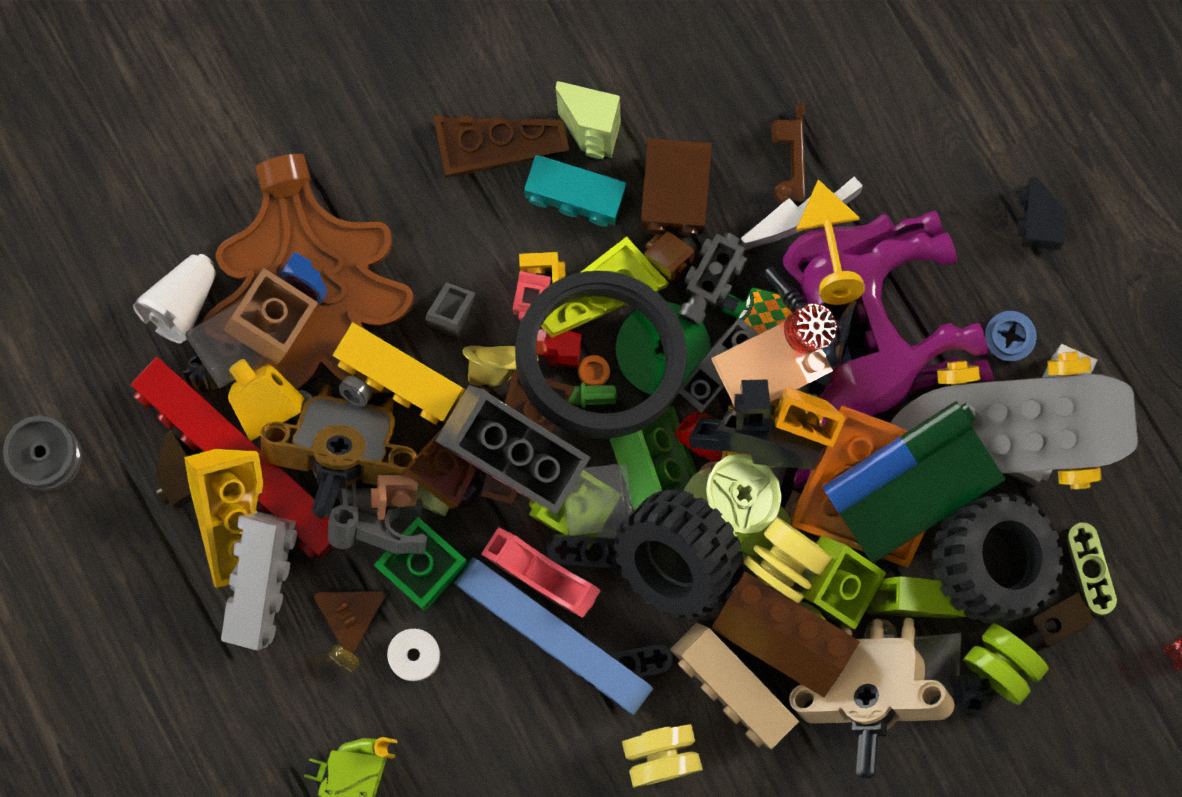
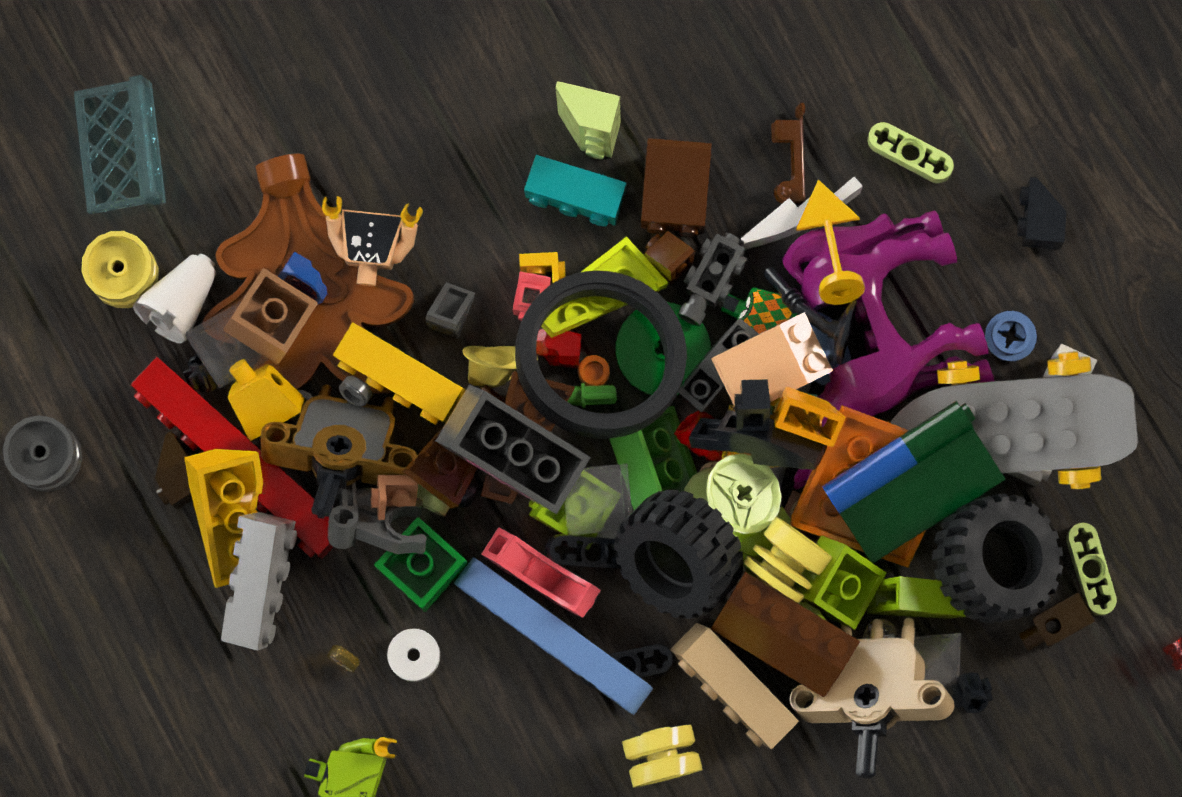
reddish brown piece [314,591,385,655] -> none
reddish brown wing [433,115,570,178] -> none
clear red wheel [784,303,836,354] -> none
lime wheel [963,623,1049,705] -> none
none -> clear light blue fence [74,75,166,214]
none -> light yellow wheel [82,231,159,308]
none -> torso [322,196,423,286]
none -> yellowish green beam [868,122,954,183]

